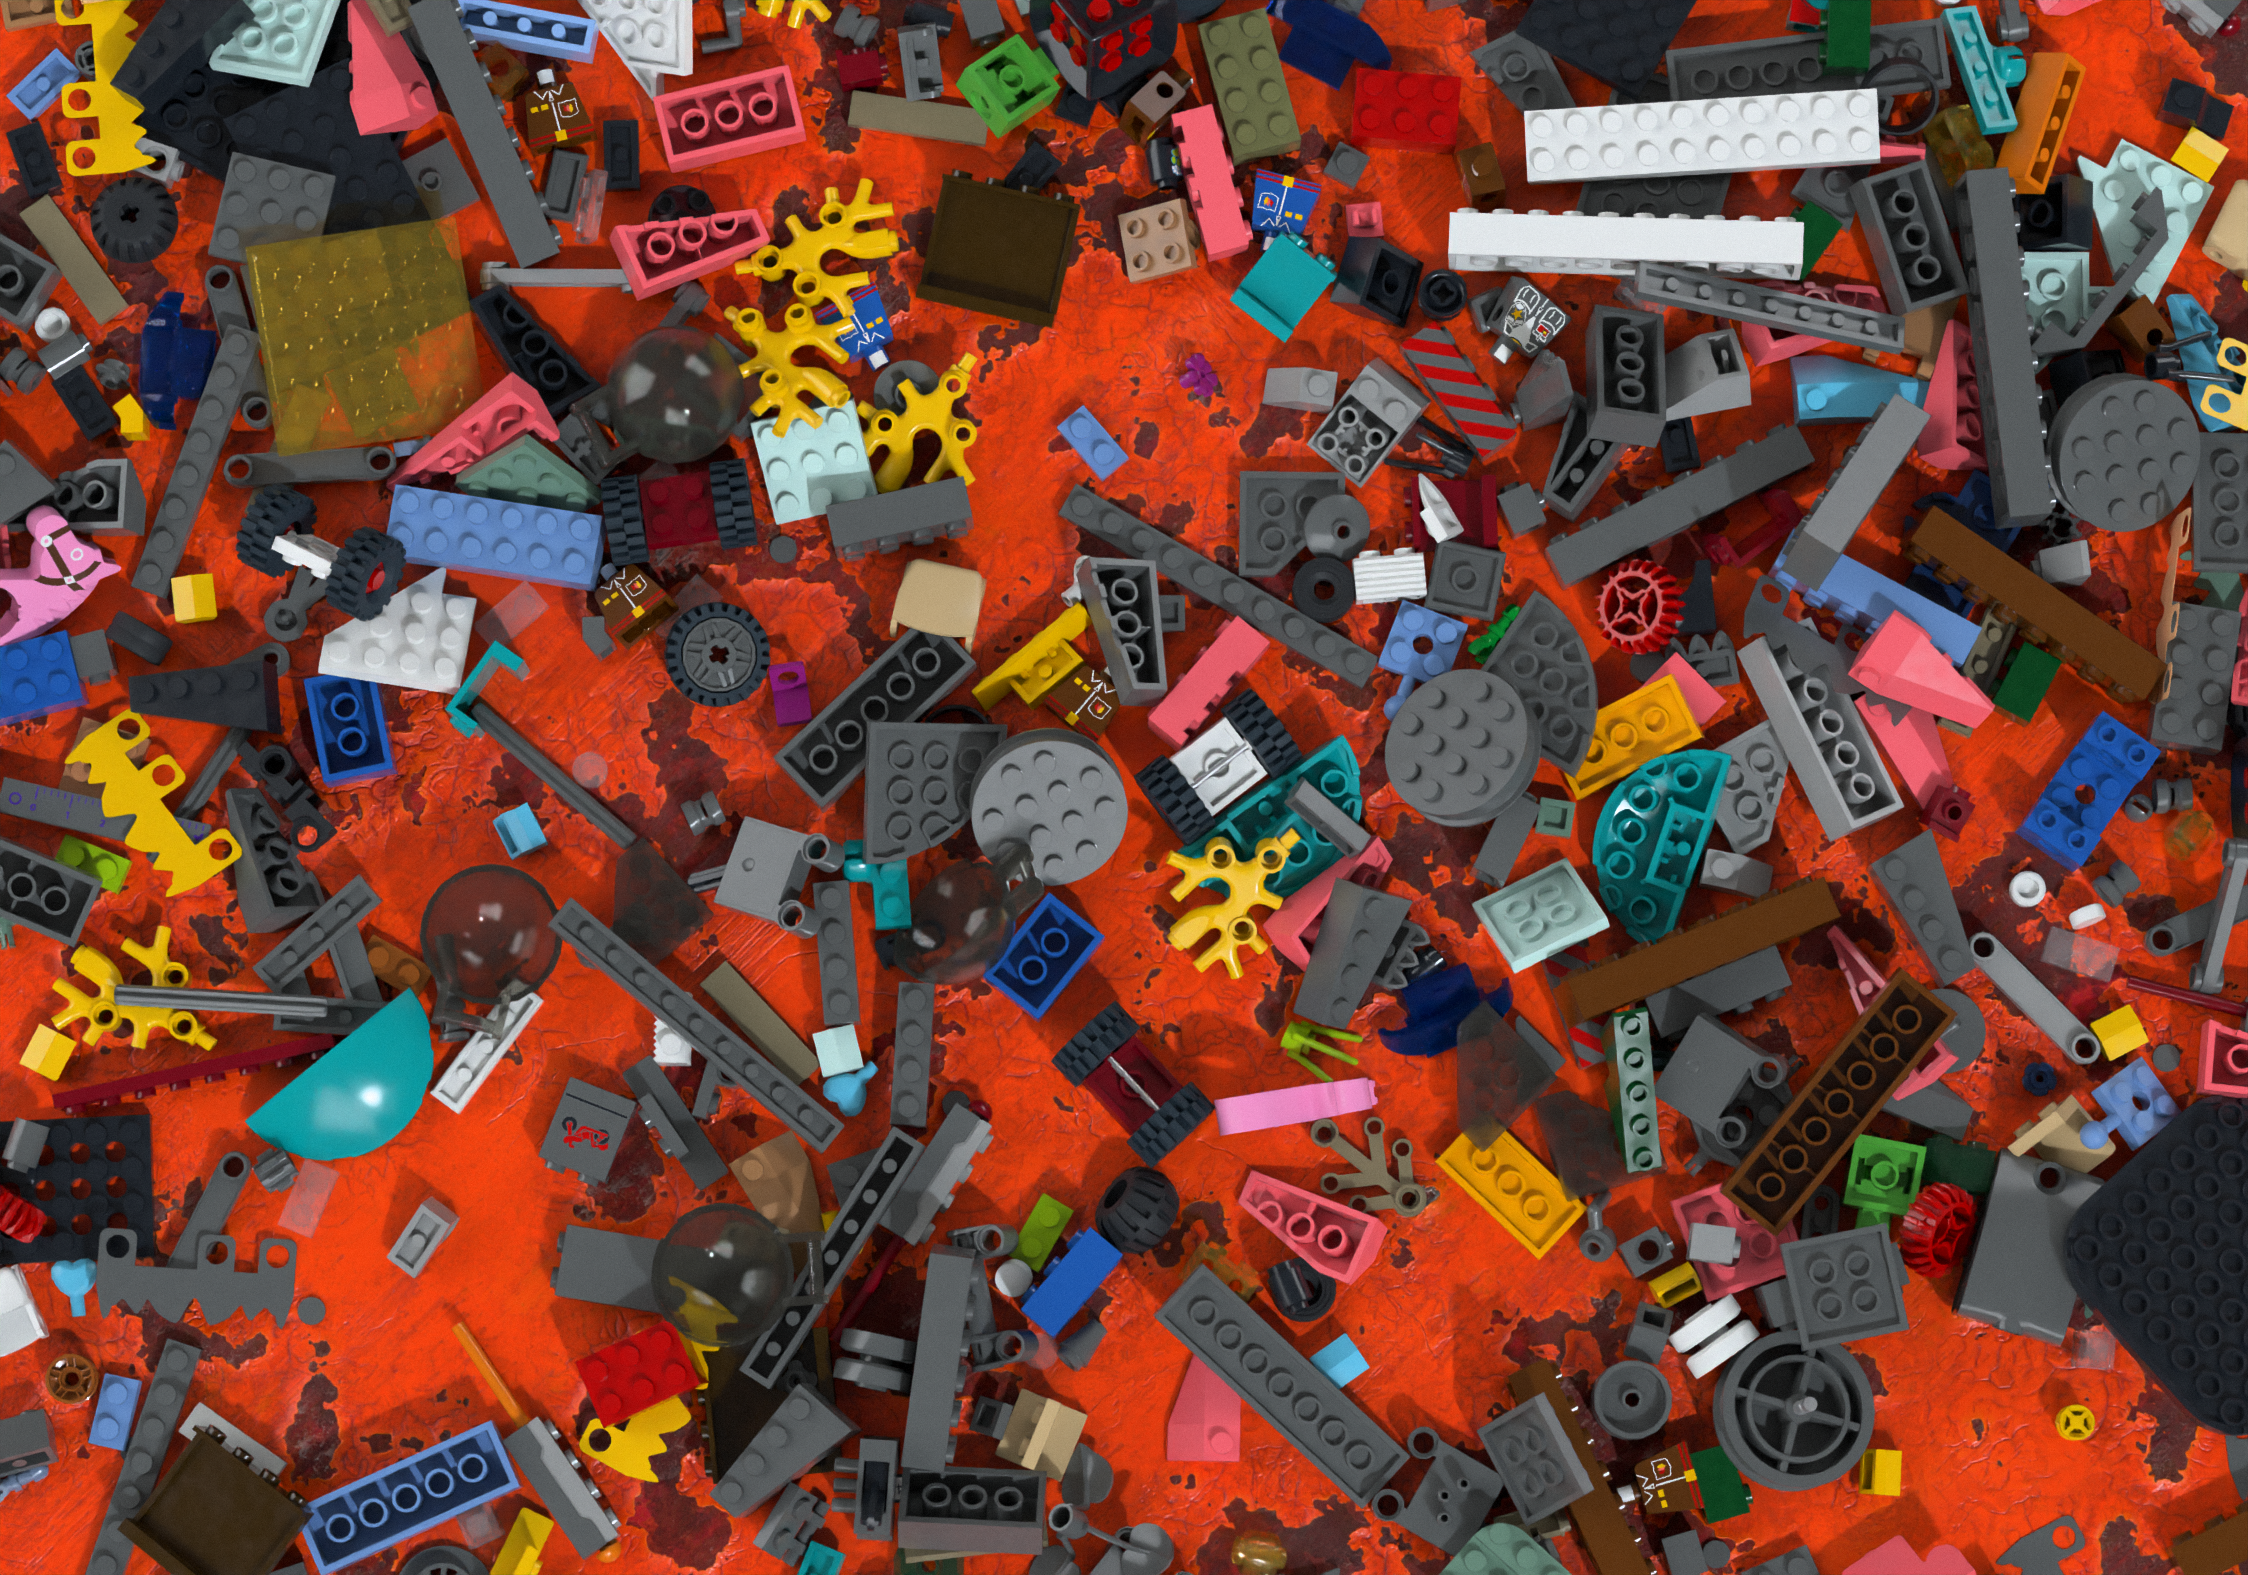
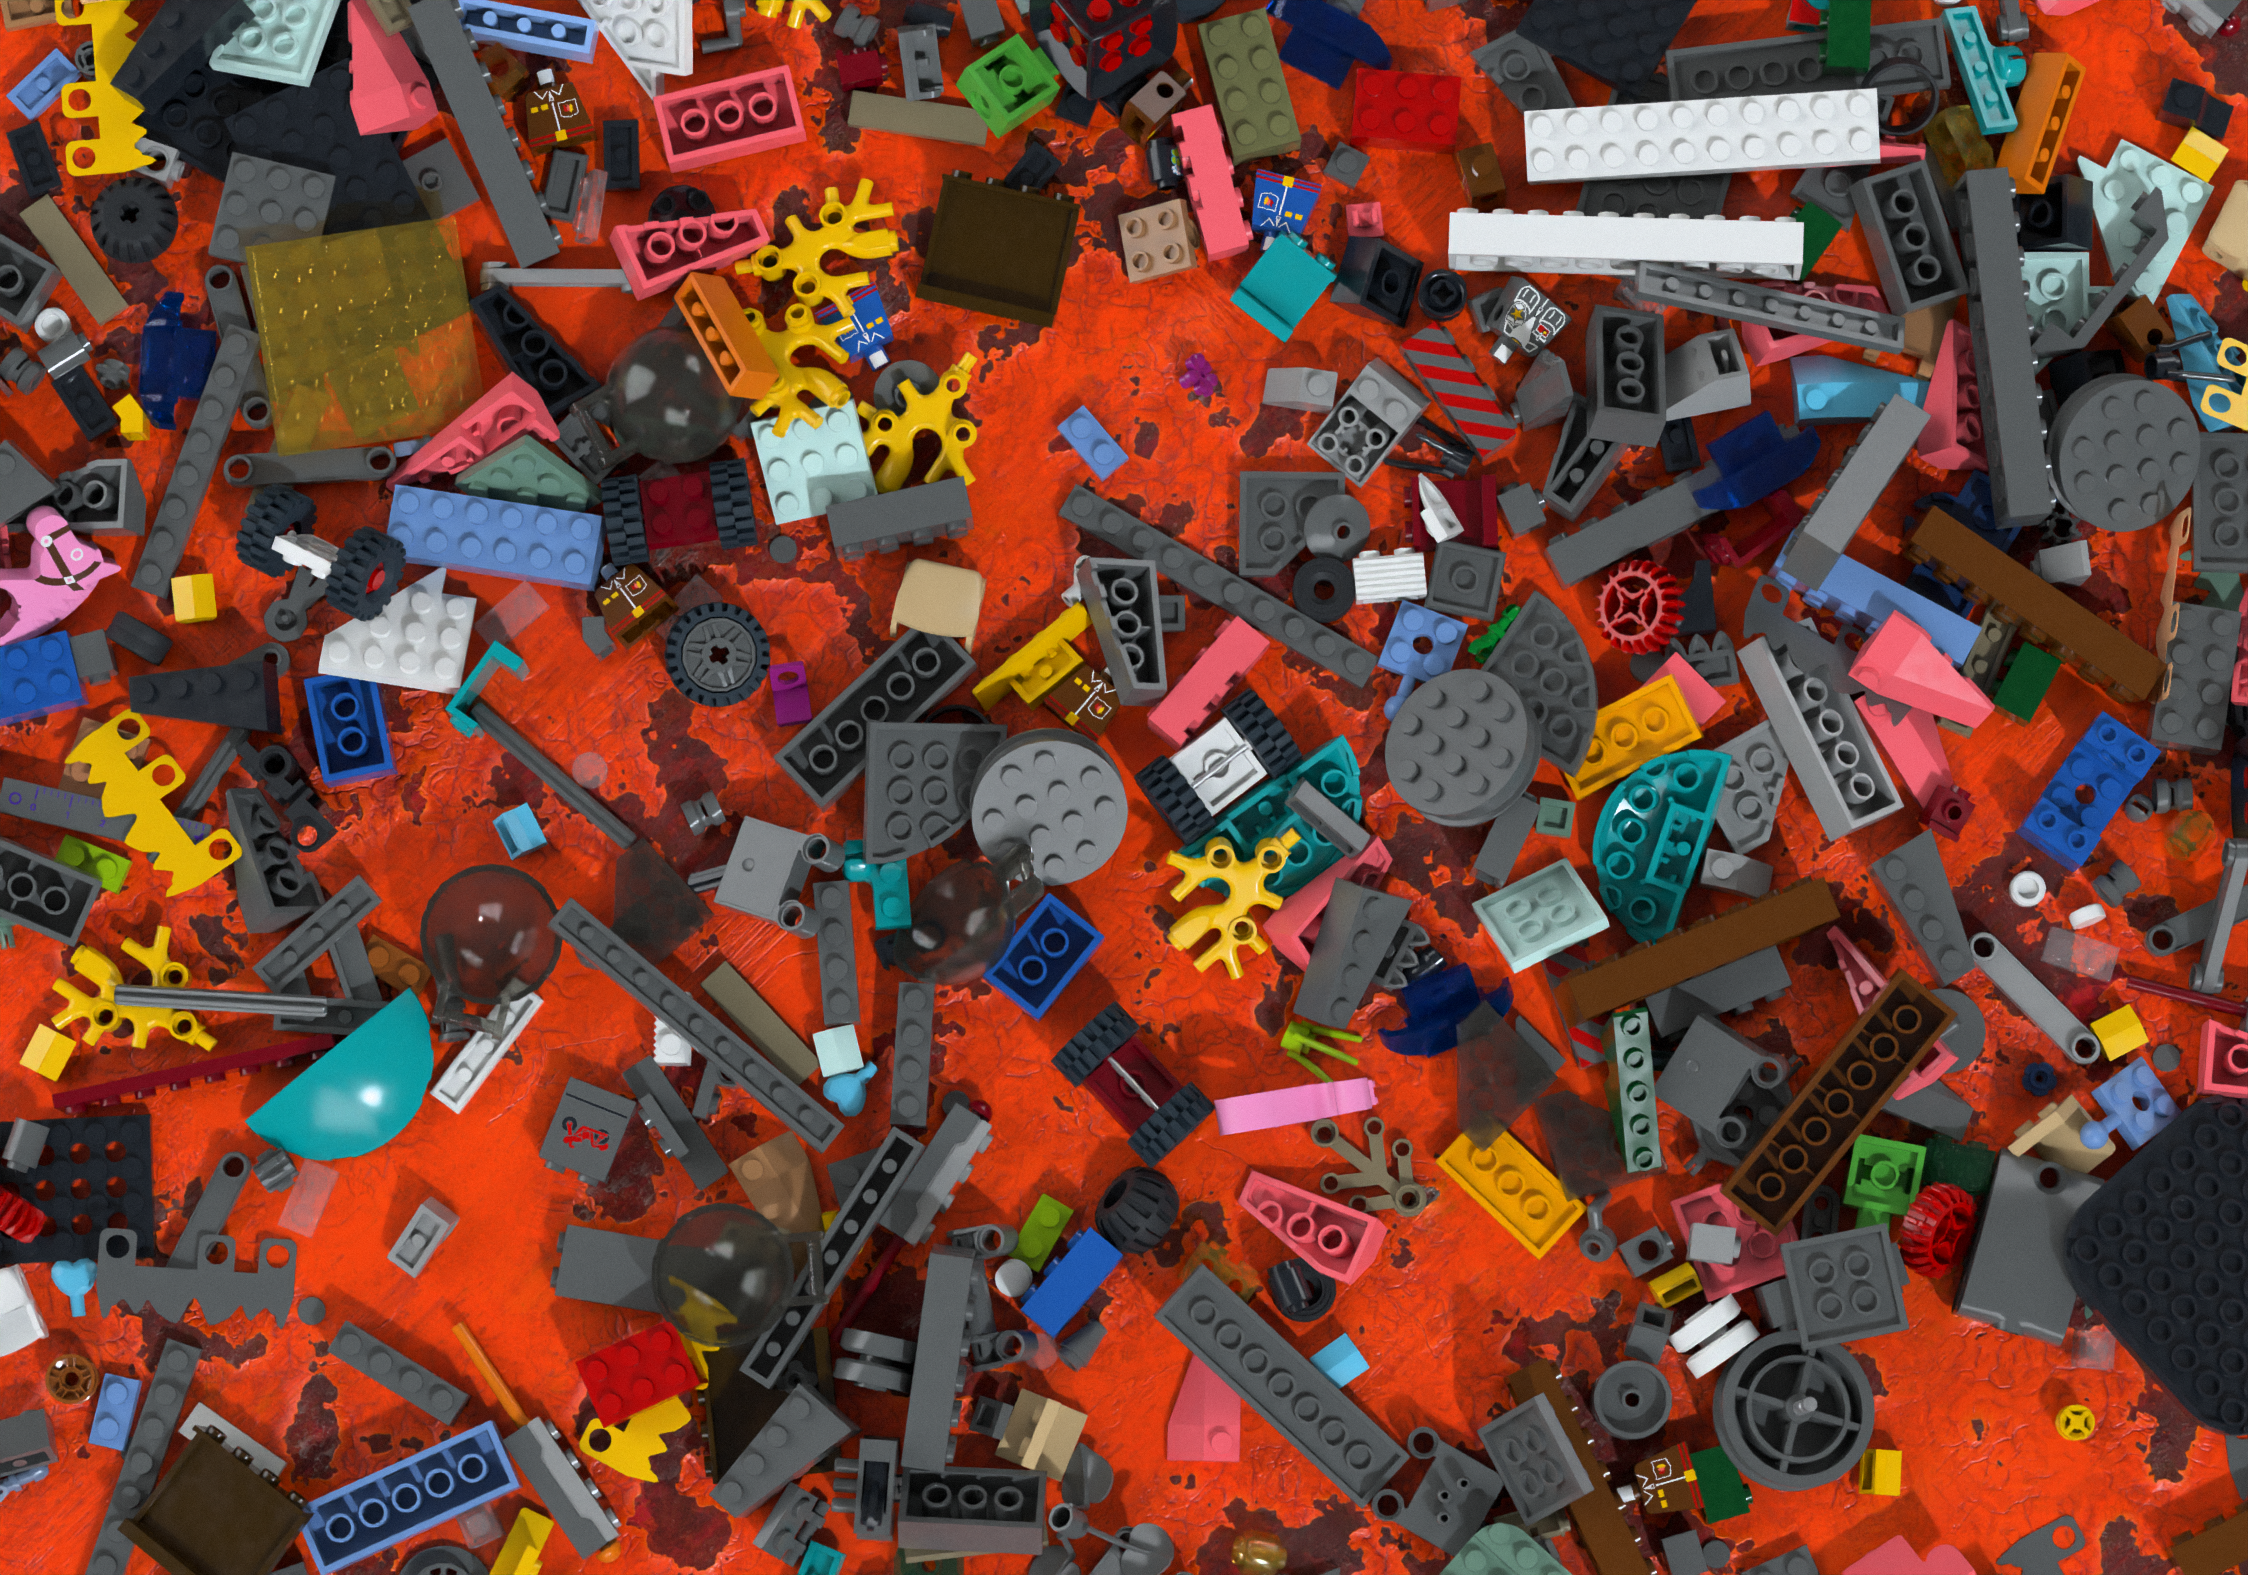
none -> dark grey brick [327,1320,472,1426]
none -> orange brick [674,272,780,400]
none -> clear blue plate [1691,410,1821,510]

